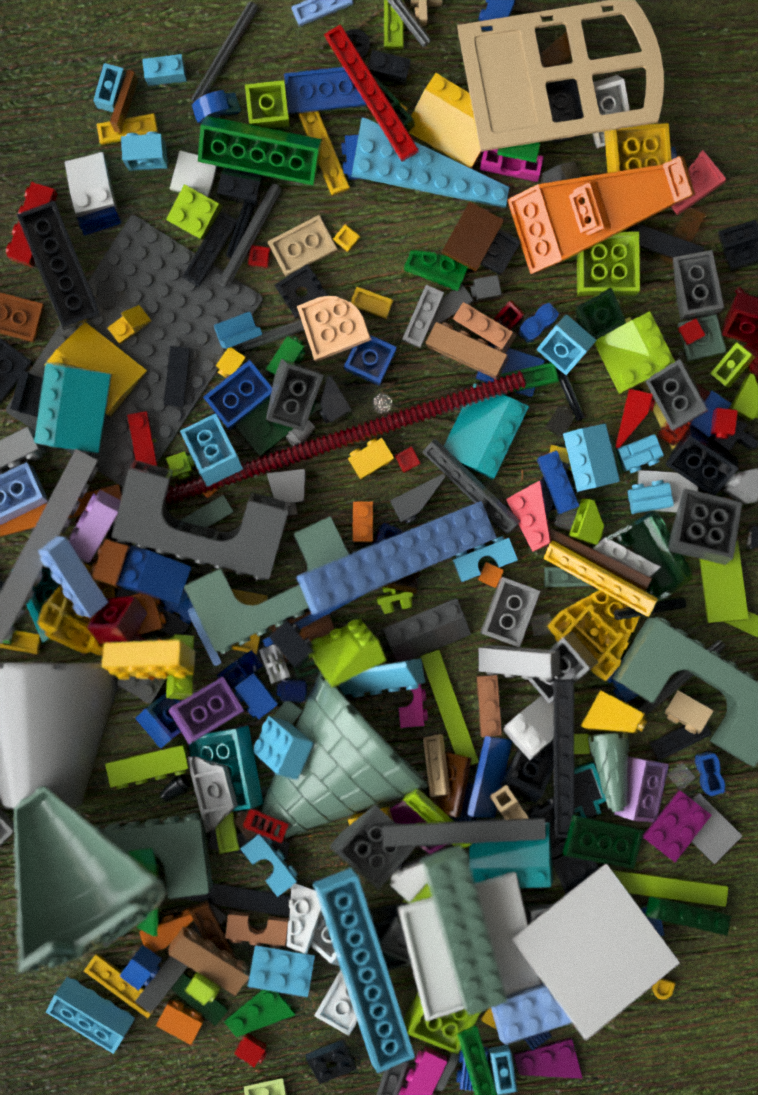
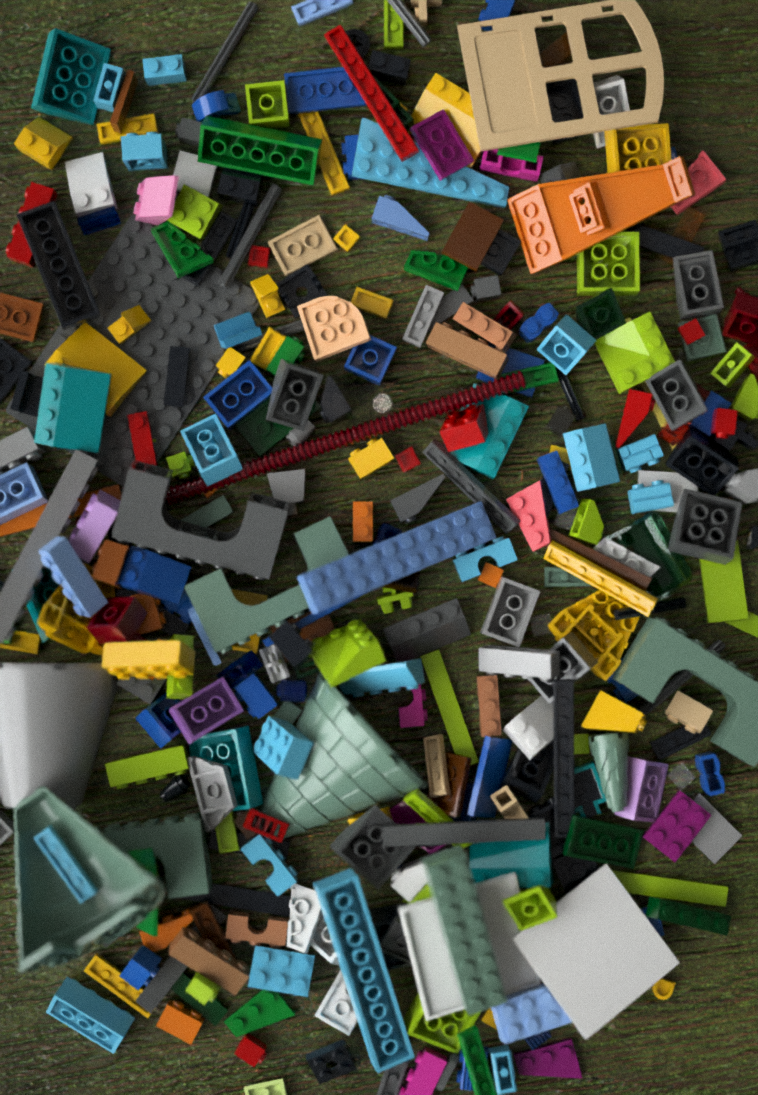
none -> yellow slope [14,117,73,170]
none -> teal slope [31,28,111,125]
none -> medium azure tile [33,825,98,904]
none -> bright pink slope [134,175,179,226]
none -> green wing [151,221,214,278]
none -> dark grey brick [175,117,202,147]
none -> yellow tile [249,326,286,371]
none -> yellow slope [250,274,285,318]
none -> medium blue slope [372,195,429,241]
none -> magenta plate [409,109,474,181]
none -> red slope [440,404,488,452]
none -> lime slope [502,885,558,931]

